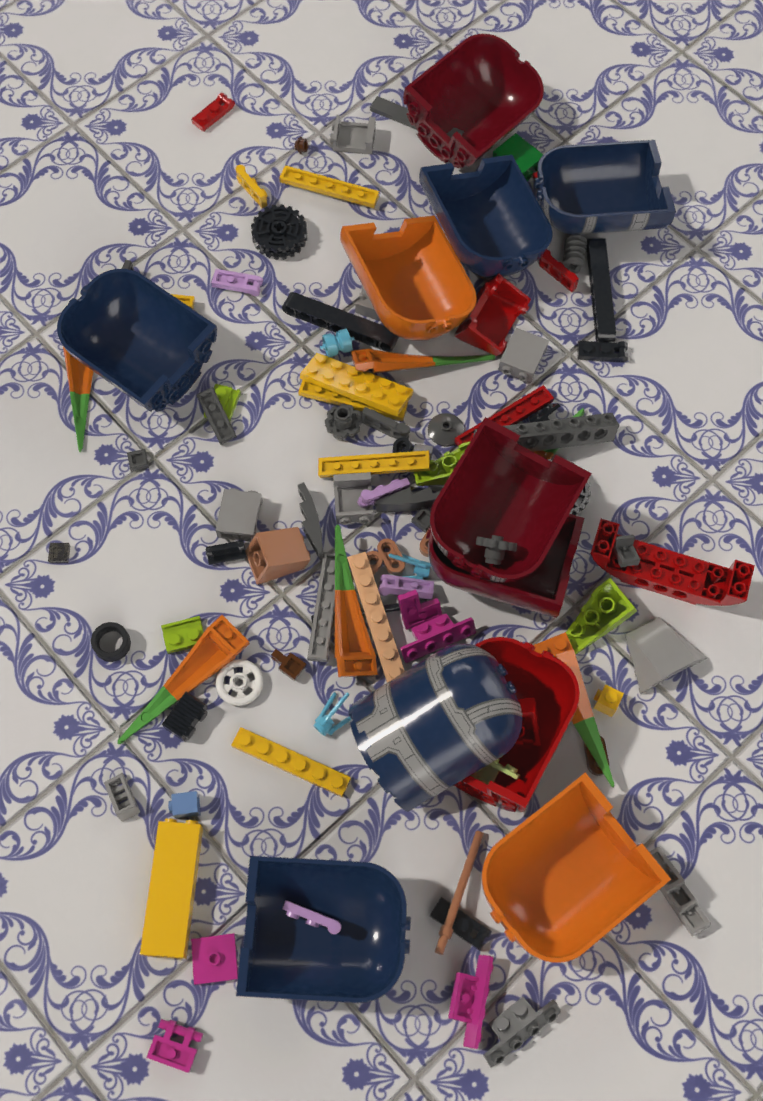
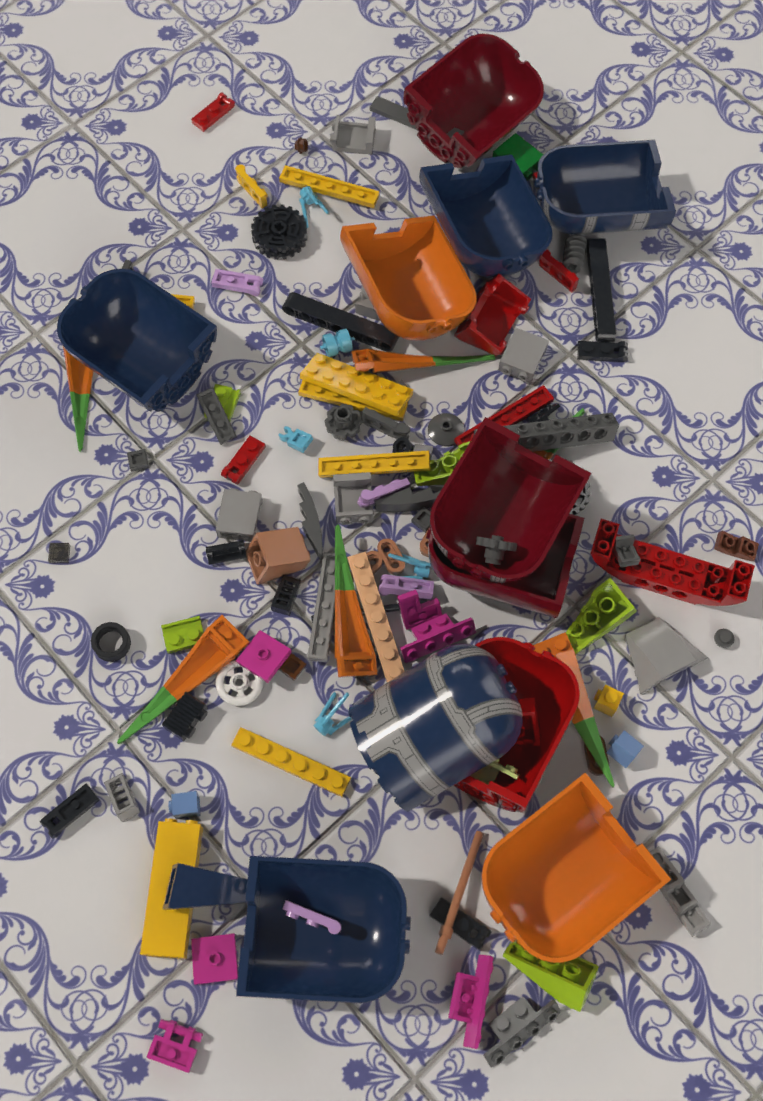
none -> black plate [40,783,100,839]
none -> dark blue slope [163,863,248,910]
none -> red plate [221,435,266,485]
none -> dark pink plate [236,630,292,683]
none -> black slope [270,575,302,616]
none -> medium azure plate [278,426,313,453]
none -> medium azure plant [299,186,329,228]
none -> lime wedge [503,942,599,1012]
none -> medium blue brick [606,730,644,768]
none -> copper slope [714,530,759,561]
none -> dark grey plate [714,628,735,648]

